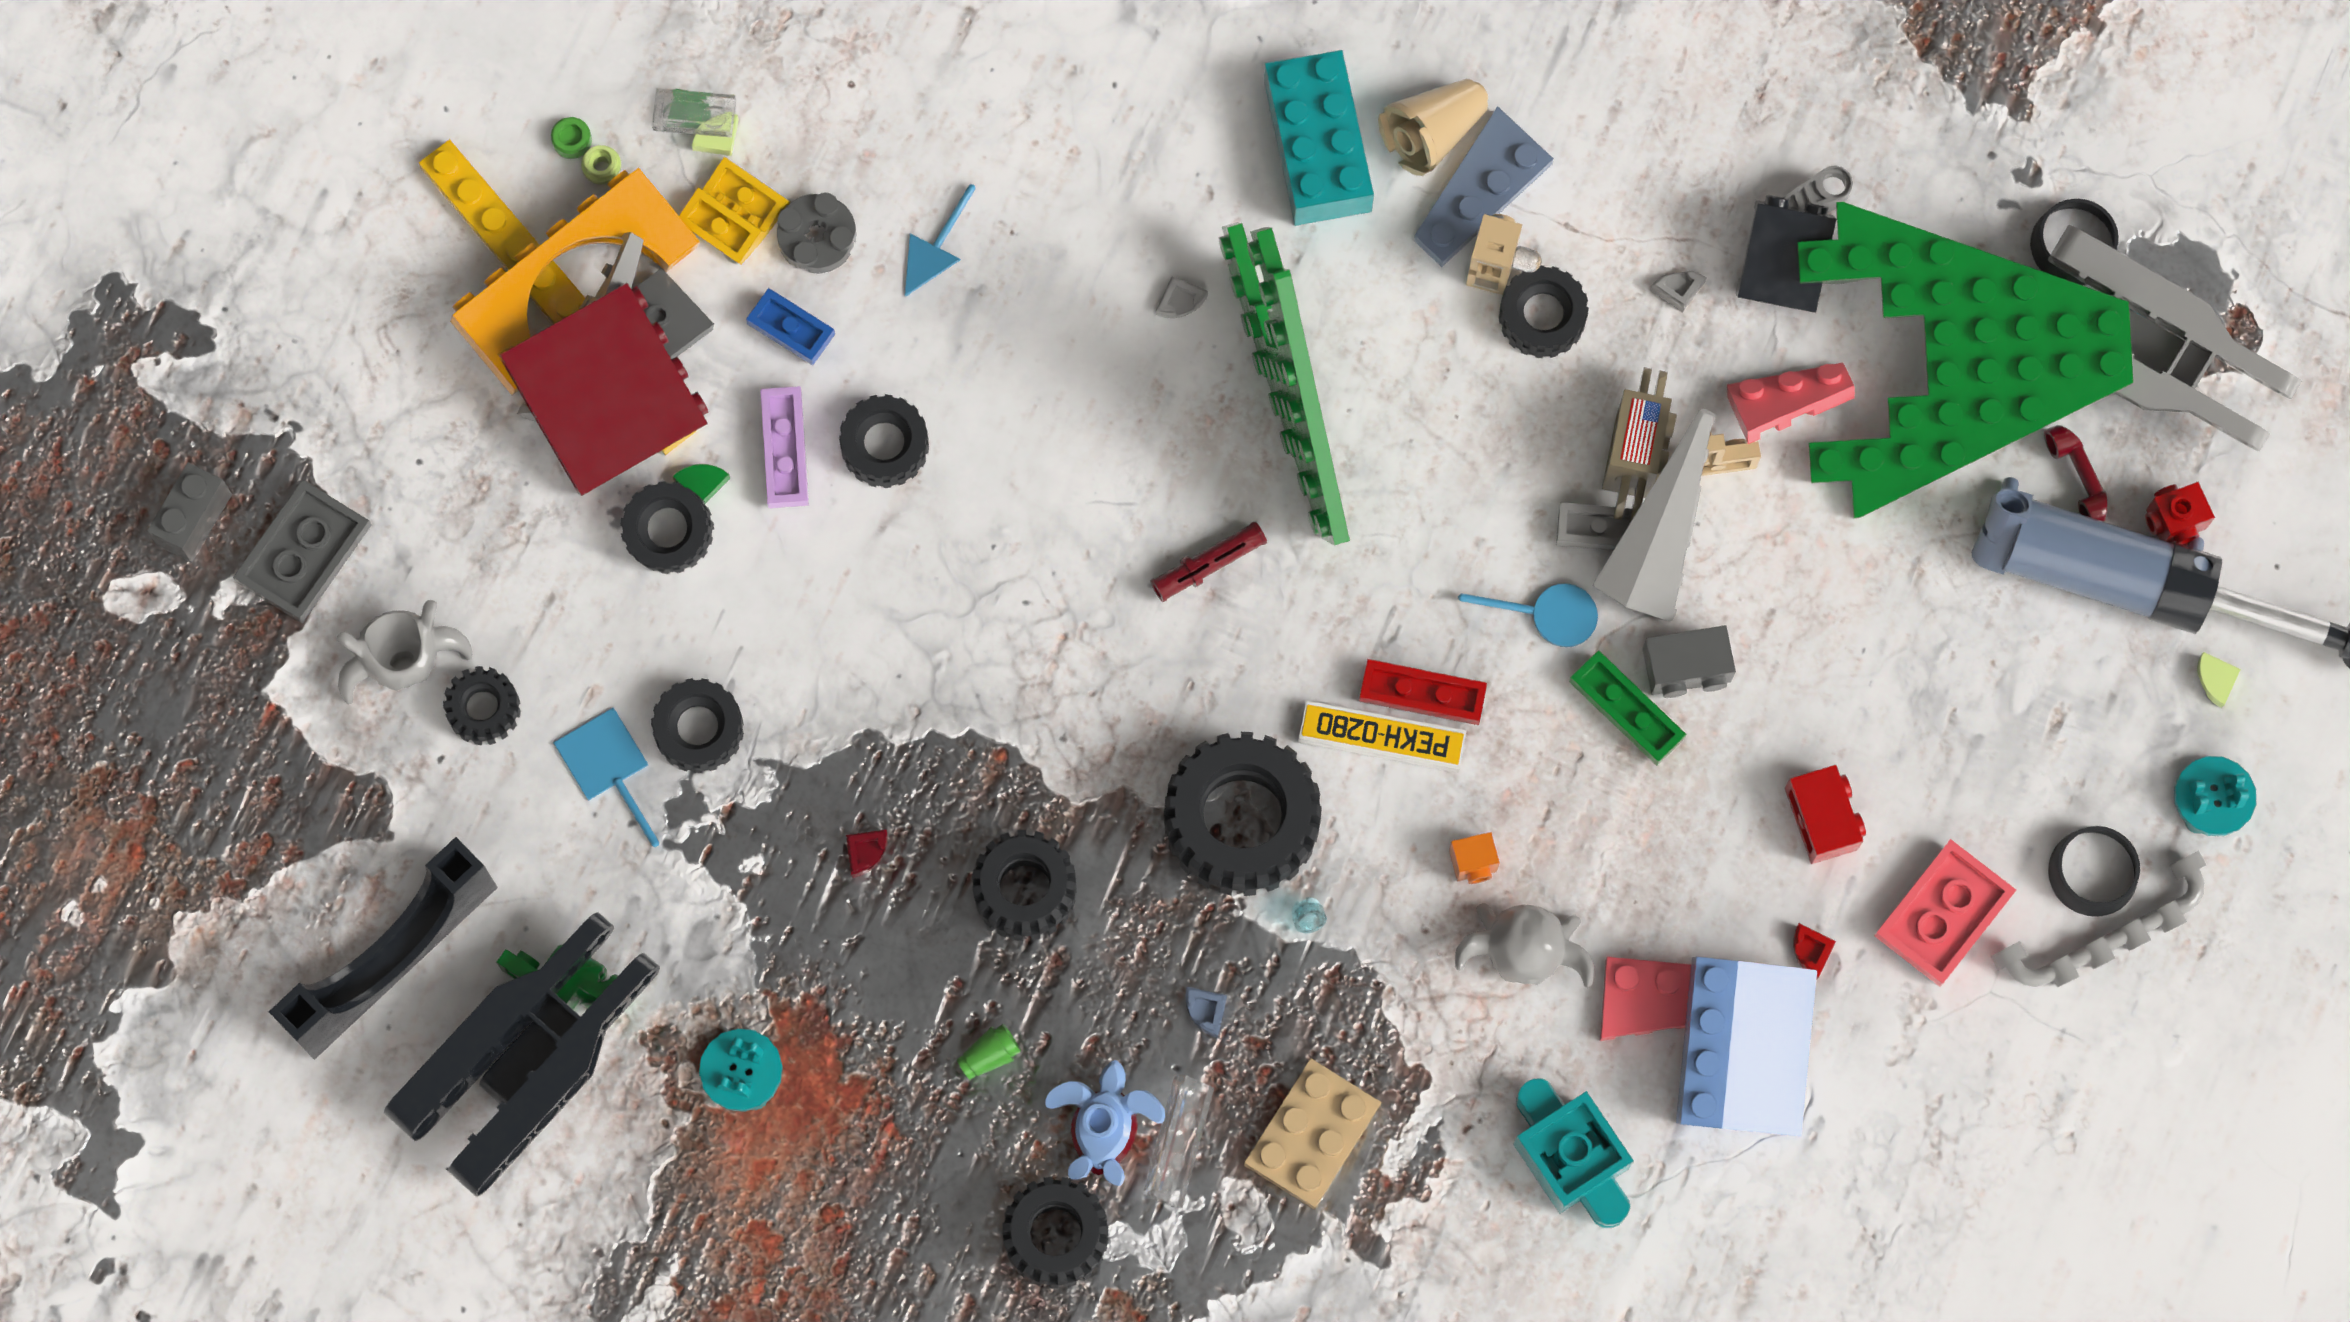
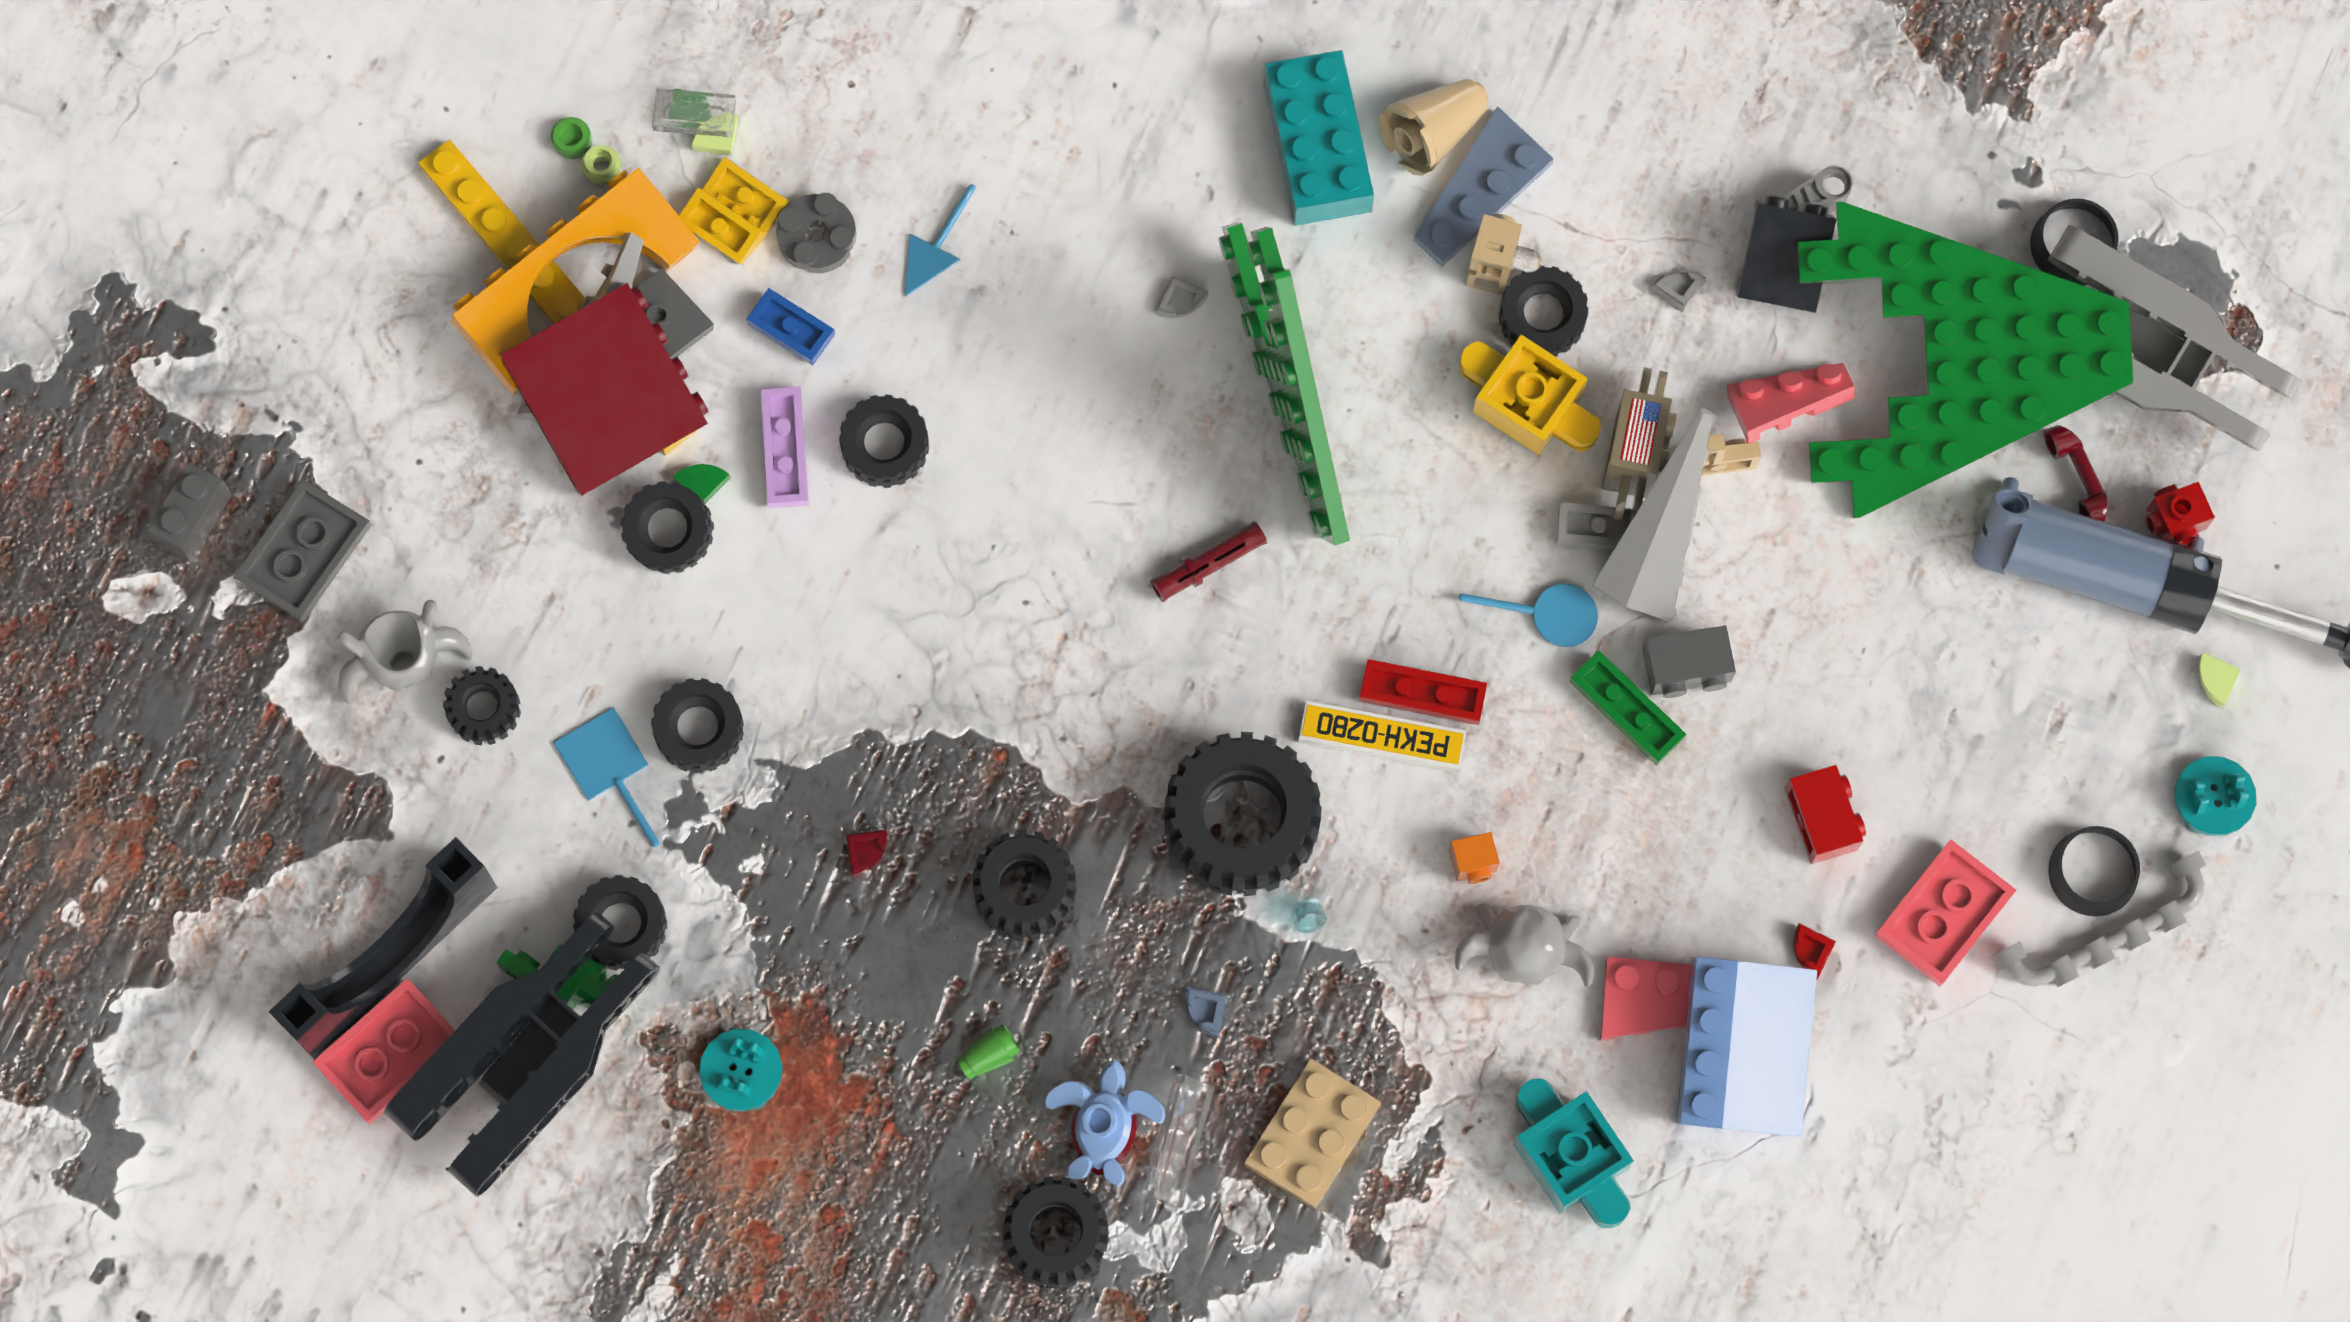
none -> coral plate [313,978,455,1125]
none -> black tyre [573,875,667,971]
none -> yellow brick [1460,335,1601,456]

